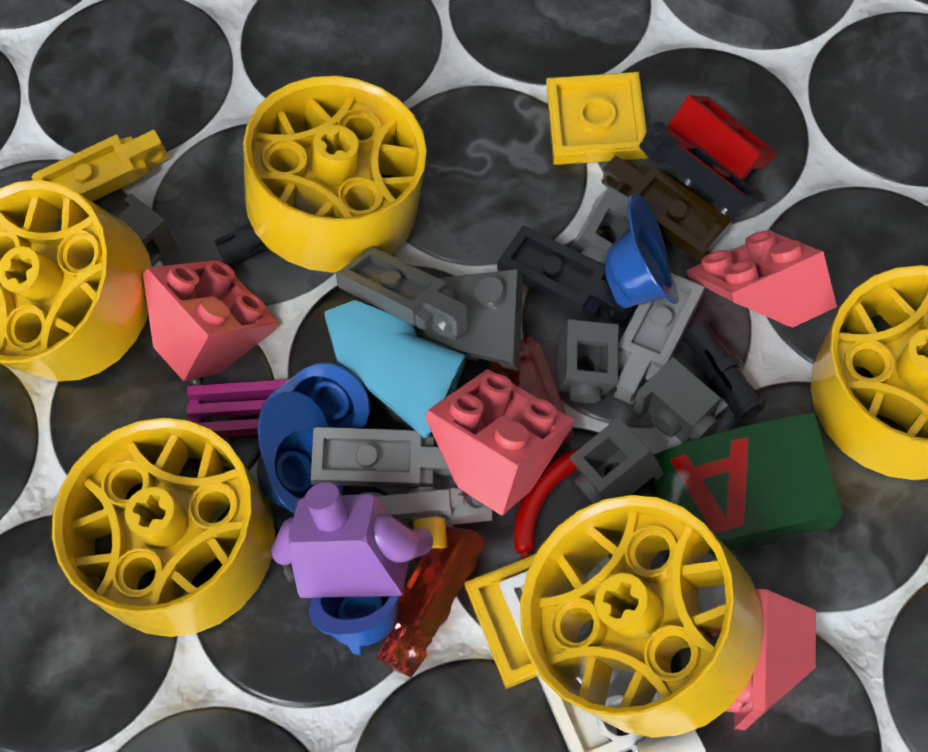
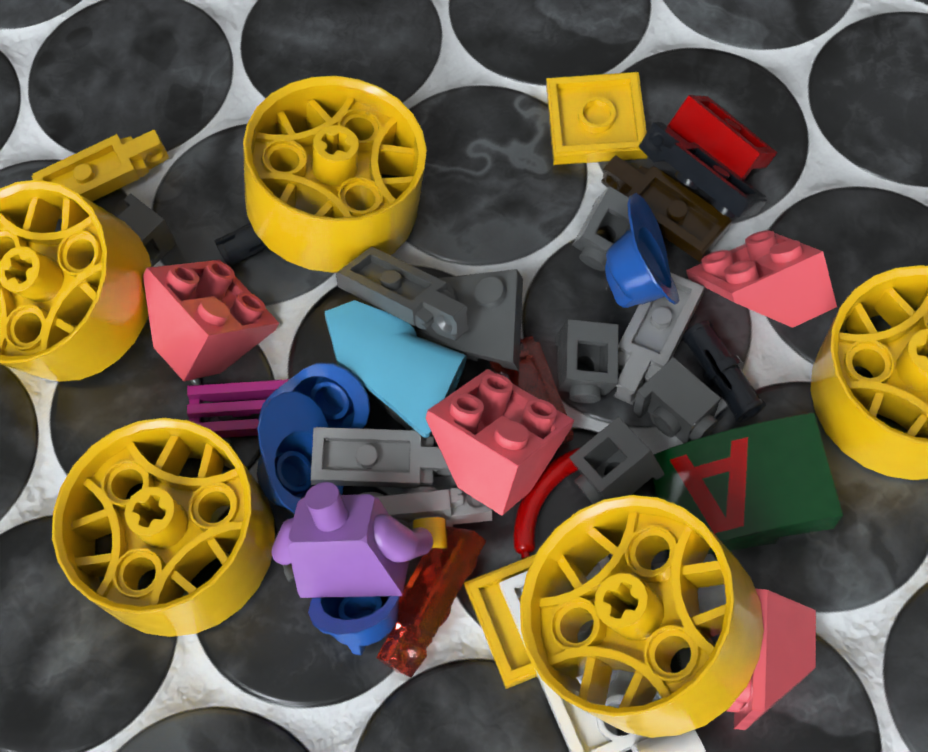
black hinge [497,226,633,325] -> none

